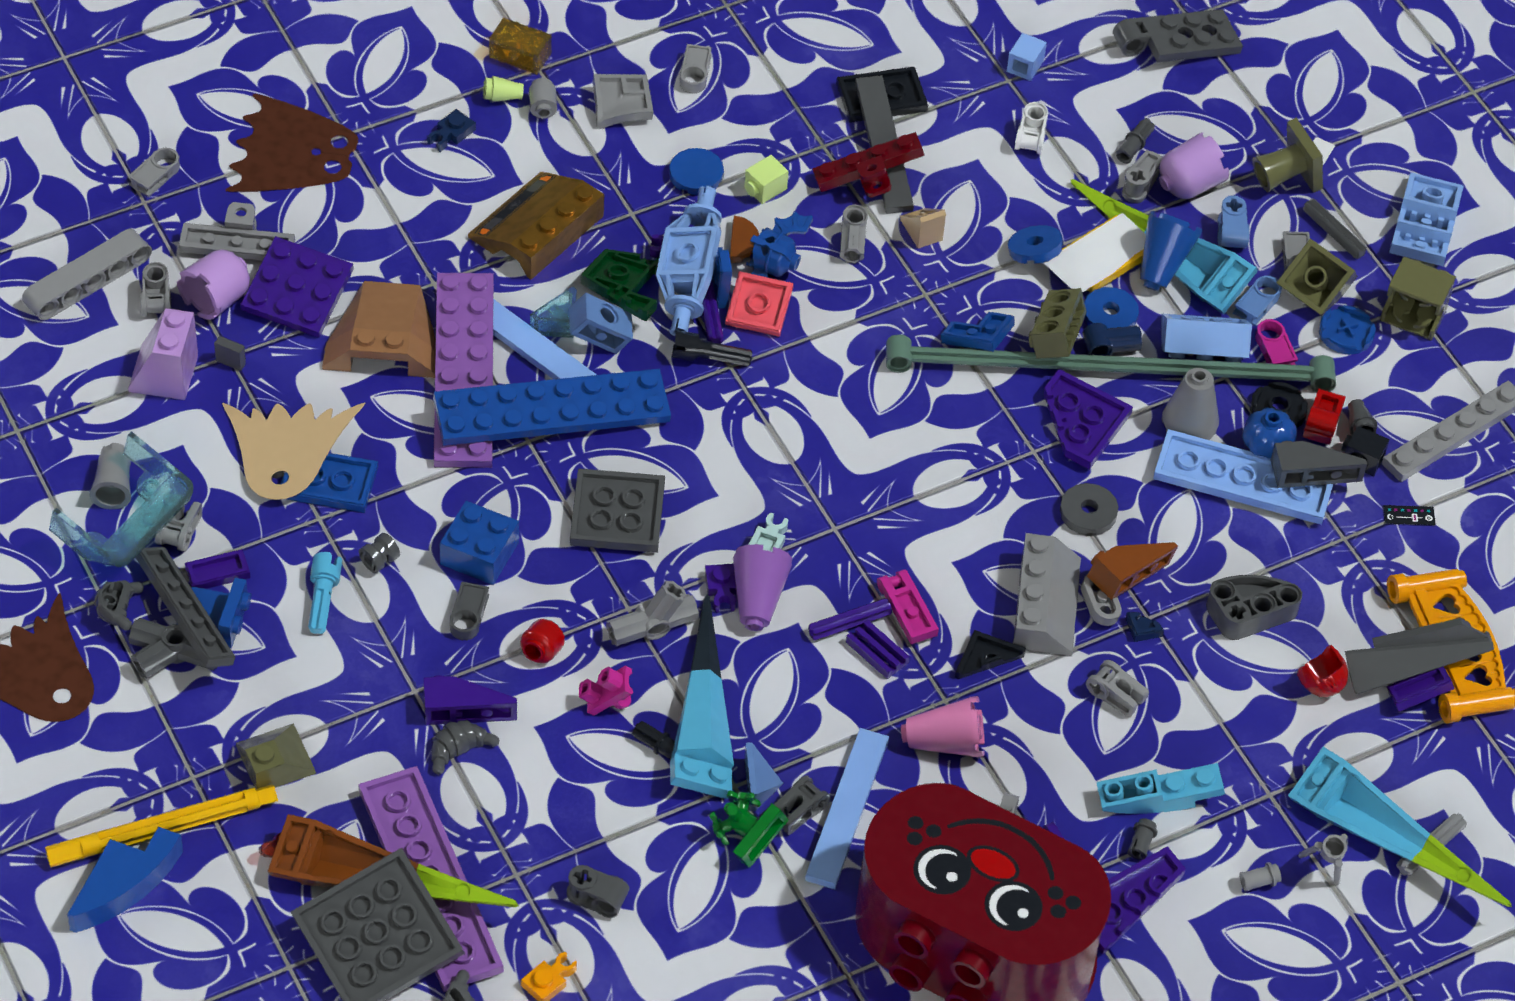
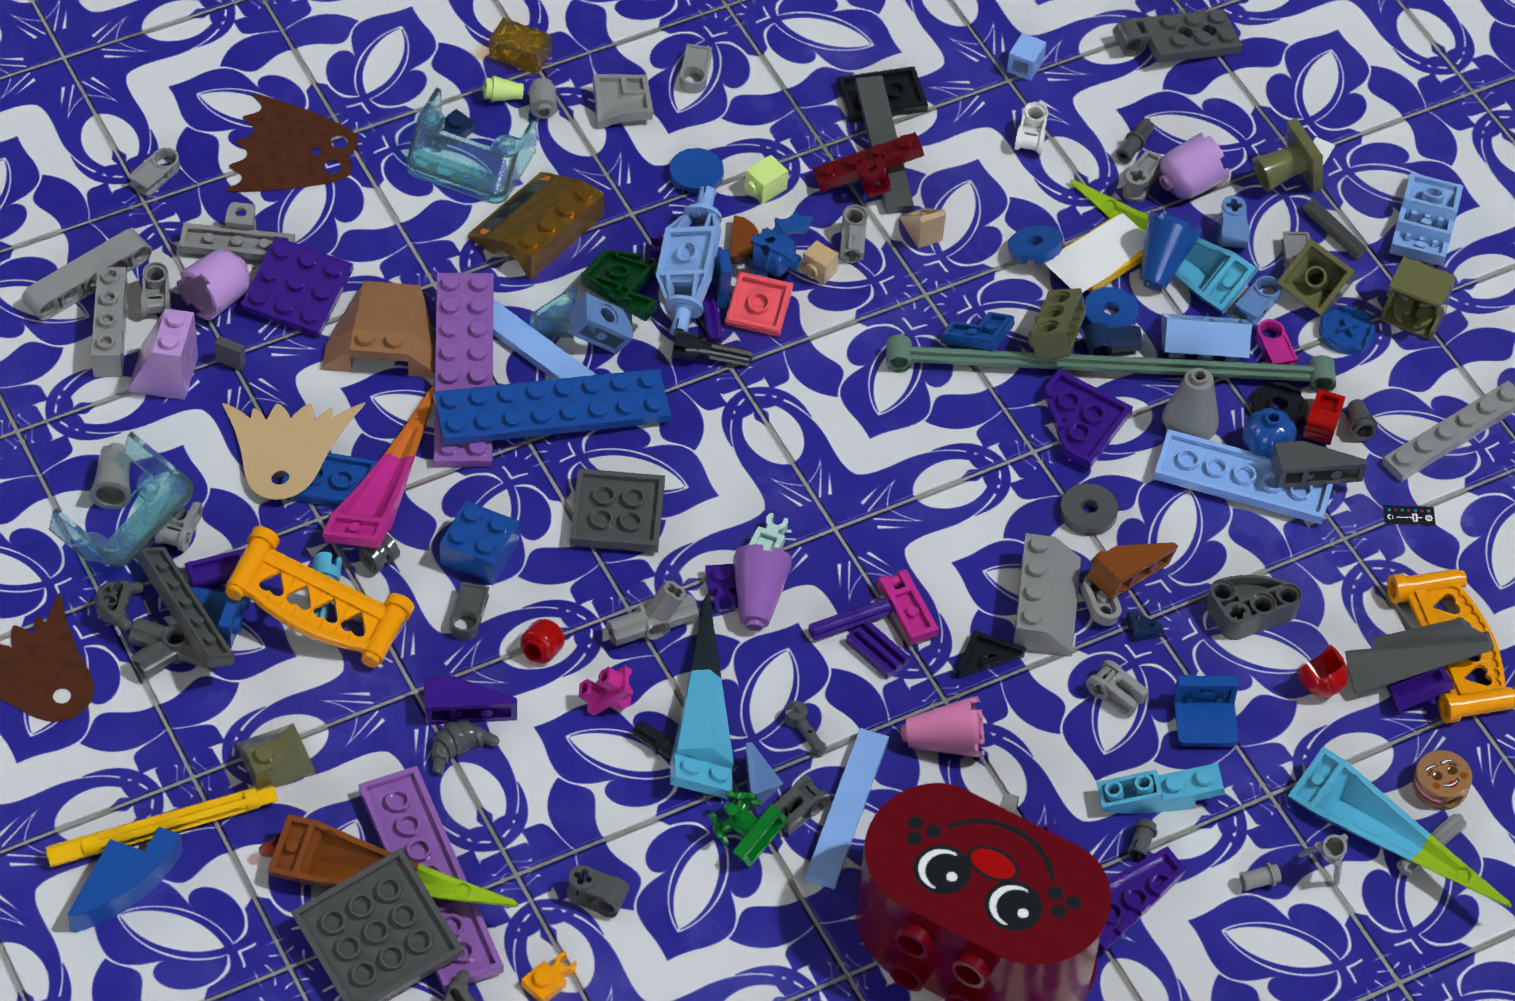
black brick [1341,426,1390,476] -> none
none -> light grey brick [91,267,129,377]
none -> light orange piece [225,526,415,668]
none -> dark pink plate [322,386,435,549]
none -> clear light blue windscreen [406,88,537,204]
none -> dark grey piece [784,701,827,756]
none -> tan plate [802,240,839,285]
none -> blue bracket [1173,674,1239,747]
none -> medium nougat head [1412,750,1472,810]

